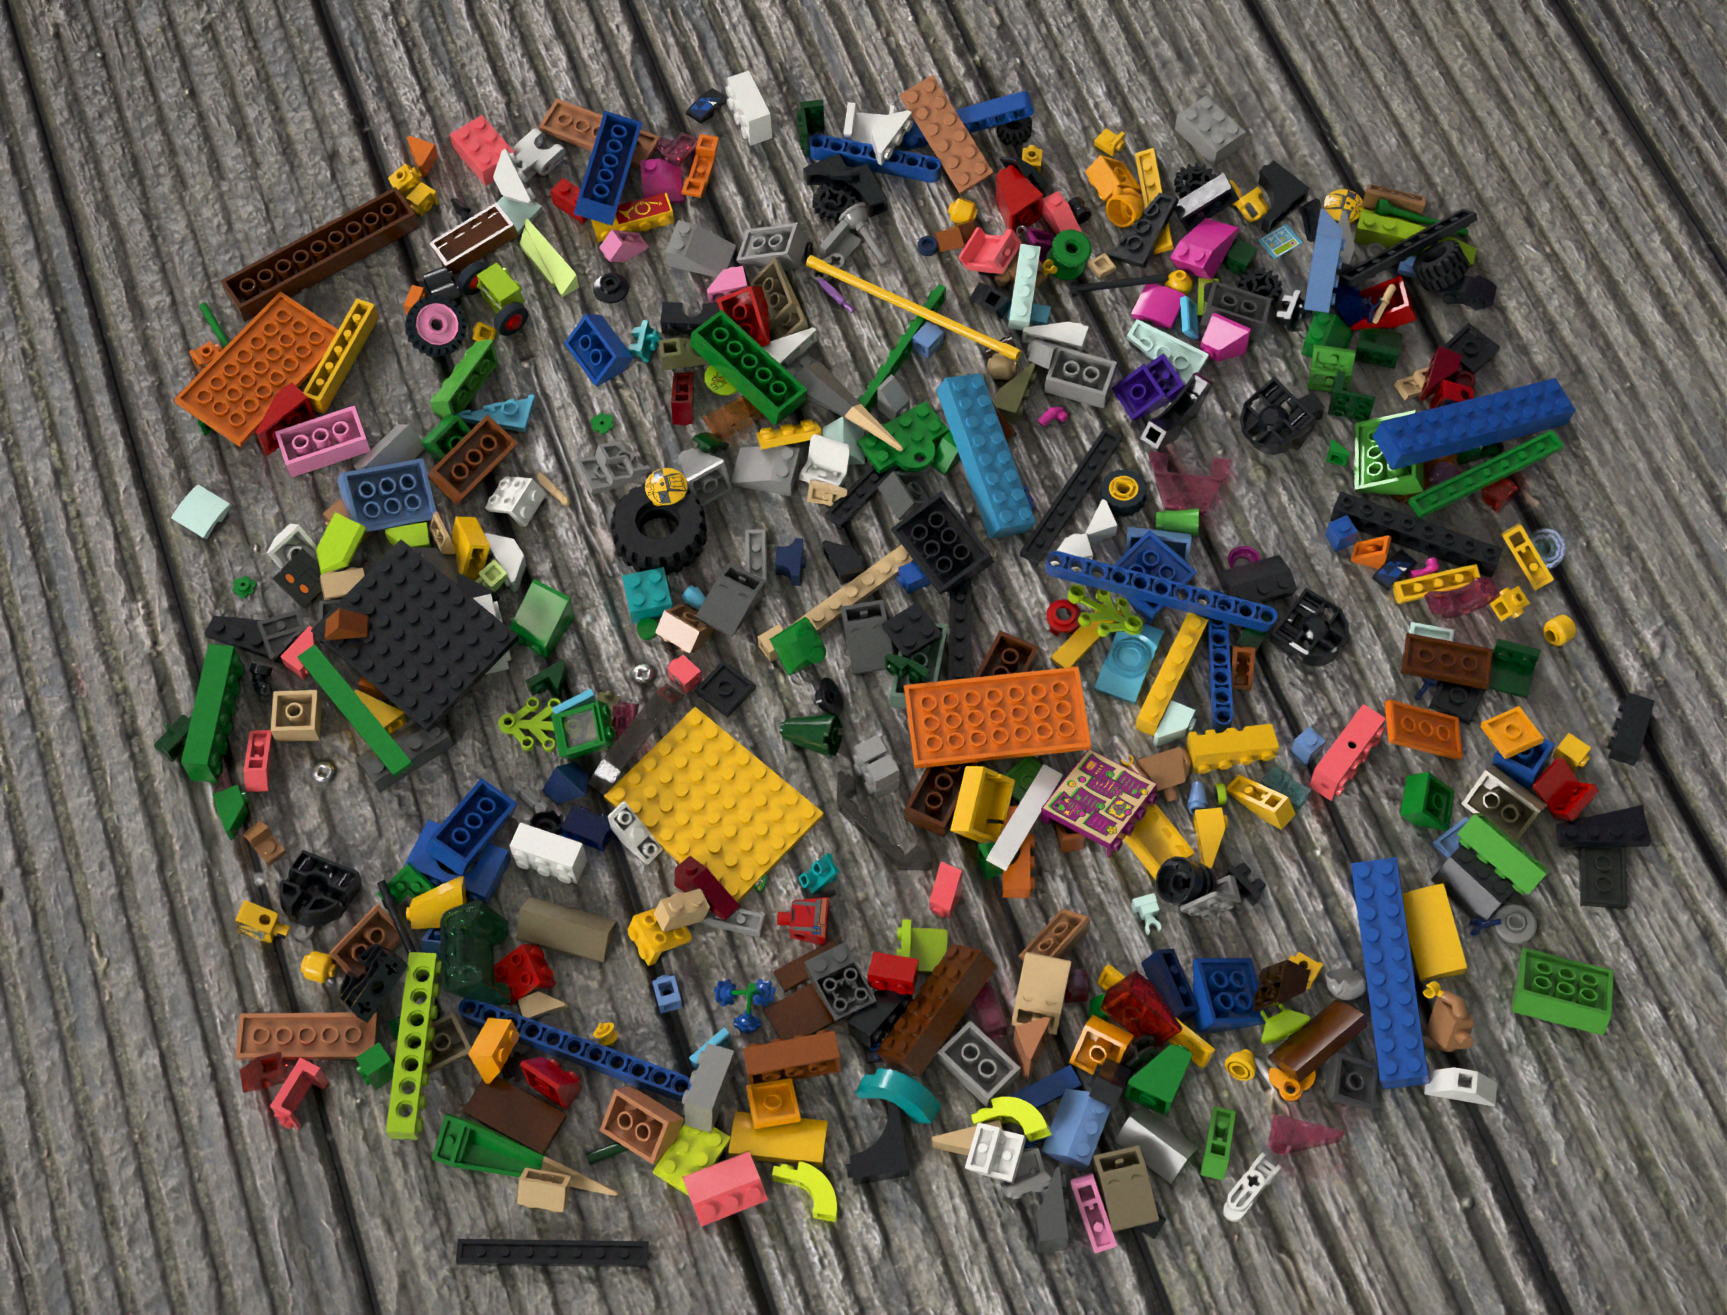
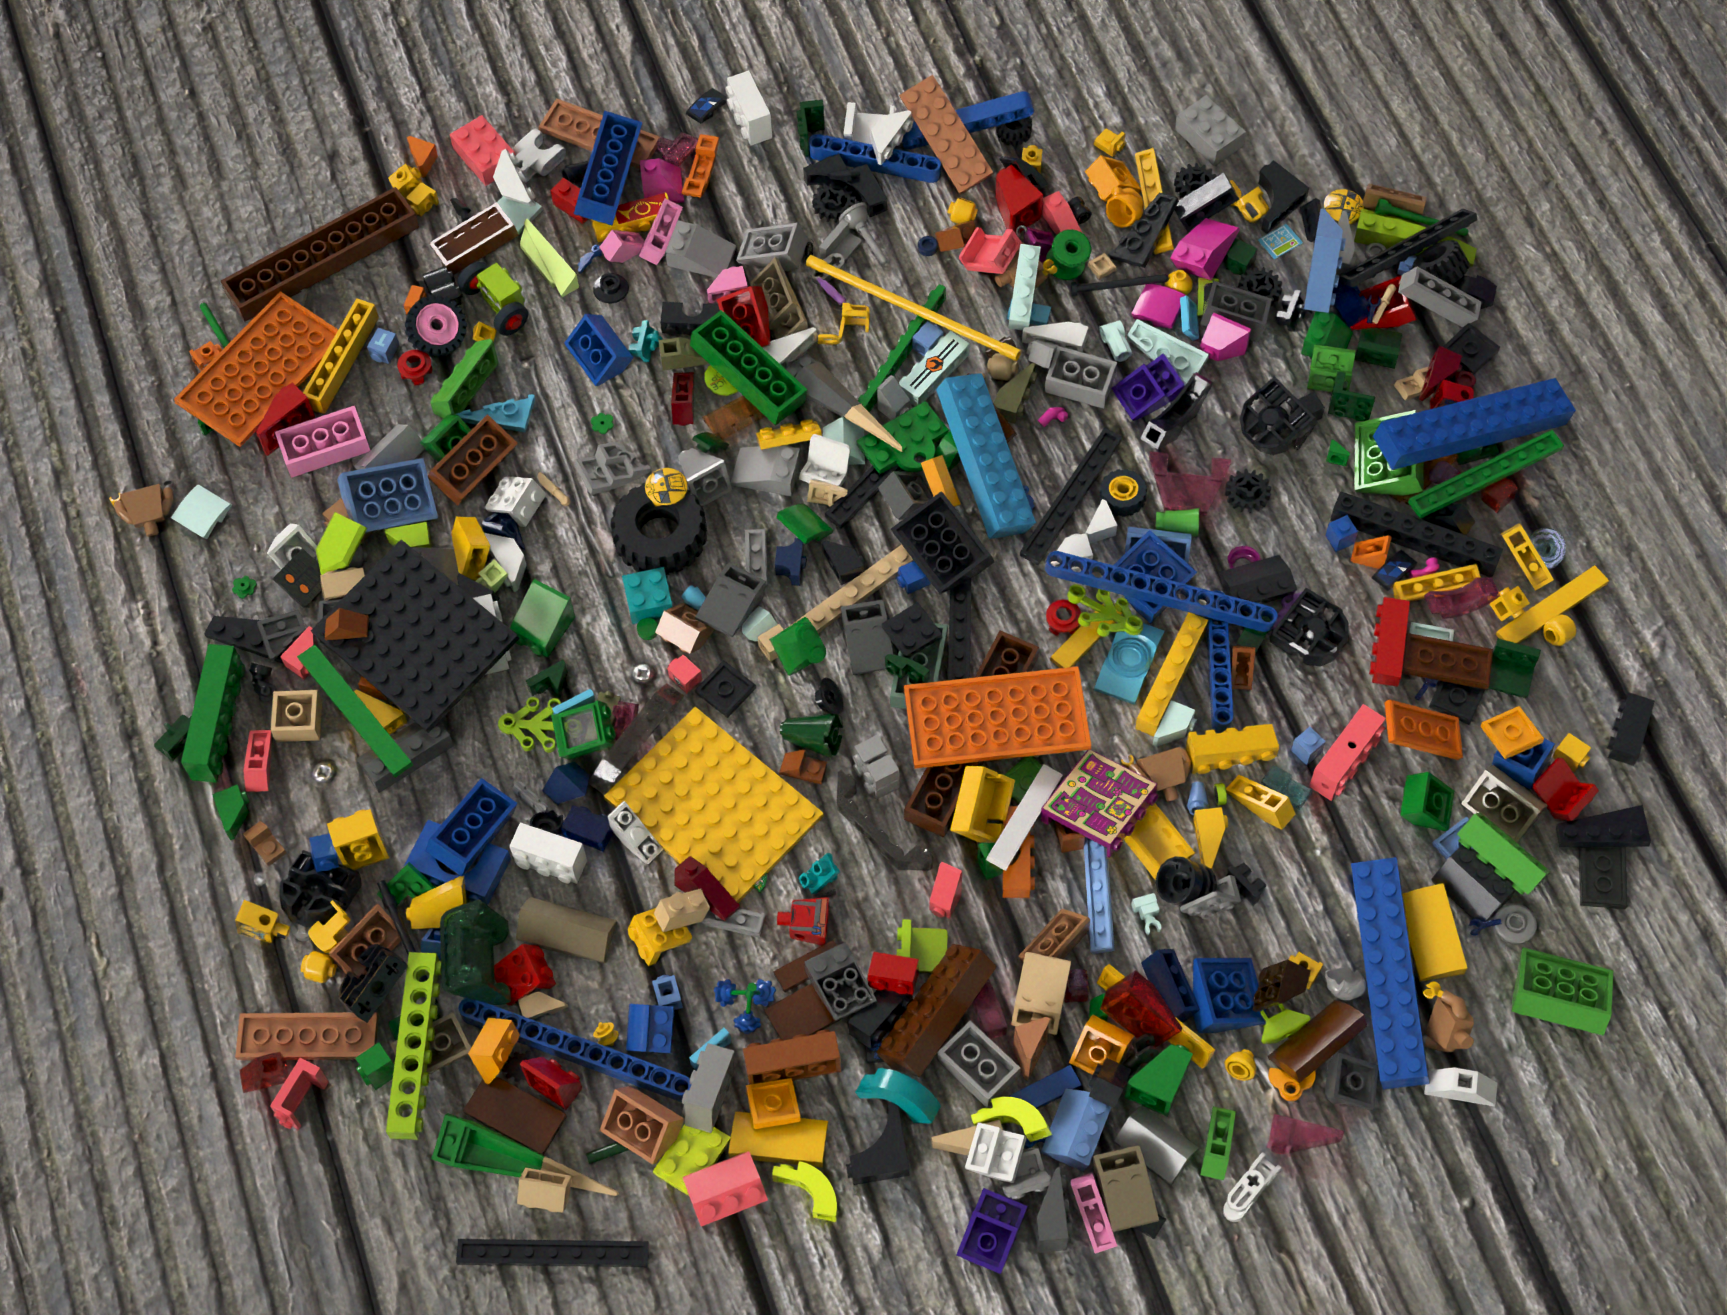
tan slope [429,512,456,554] -> none
black slope [968,282,1012,319] -> none
none -> medium nougat torso [109,480,175,537]
none -> yellow piece [308,900,351,953]
none -> blue brick [309,833,339,872]
none -> yellow brick [327,809,389,870]
none -> medium blue brick [367,328,399,364]
none -> red piece [397,349,433,385]
none -> dark blue slope [482,512,525,550]
none -> black cone [561,161,589,184]
none -> piece [577,244,602,274]
none -> blue brick [626,1004,674,1053]
none -> bright pink slope [639,198,683,265]
none -> light aqua brick [742,606,778,641]
none -> green slope [776,504,834,544]
none -> dark orange slope [779,750,827,785]
none -> yellow piece [818,303,870,345]
none -> light aqua brick [899,331,970,406]
none -> light orange piece [921,455,960,507]
none -> dark purple slope [956,1188,1029,1274]
none -> light blue tile [1084,837,1115,954]
none -> light aqua piece [1099,320,1132,362]
none -> black gear [1225,469,1271,513]
none -> medium lavender hand [1272,592,1302,630]
none -> red brick [1369,597,1410,687]
none -> light grey brick [1398,266,1481,327]
none -> black slope [1421,504,1475,535]
none -> yellow tile [1496,565,1609,644]

